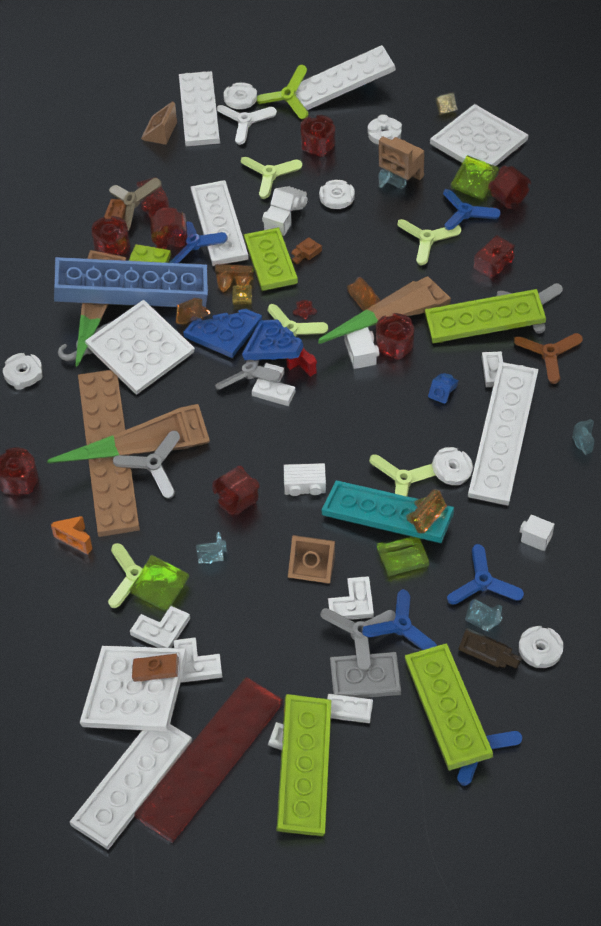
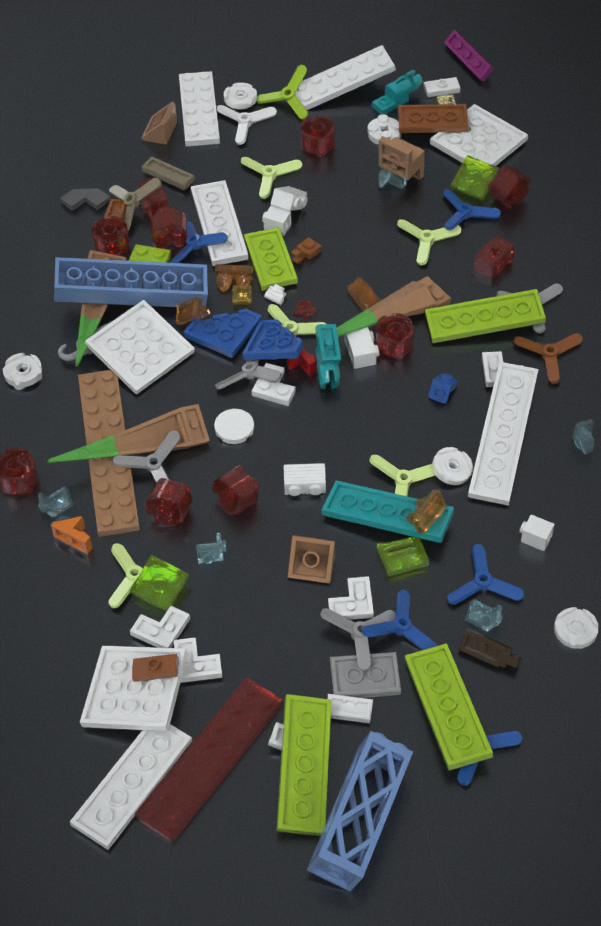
white plate [319,180,355,209] -> none
white plate [519,626,563,668] -> none
none -> clear light blue bracket [38,486,73,518]
none -> dark grey tile [60,188,110,211]
none -> dark tan plate [142,157,195,190]
none -> clear red brick [145,478,192,527]
none -> white tile [214,409,254,444]
none -> white plate [264,284,286,305]
none -> medium blue piece [307,731,413,892]
none -> teal plate [315,324,341,389]
none -> teal plate [372,70,422,115]
none -> dark orange tile [398,104,469,133]
none -> white plate [424,77,460,97]
none -> magenta plate [444,30,494,82]
none -> white tile [554,607,598,649]

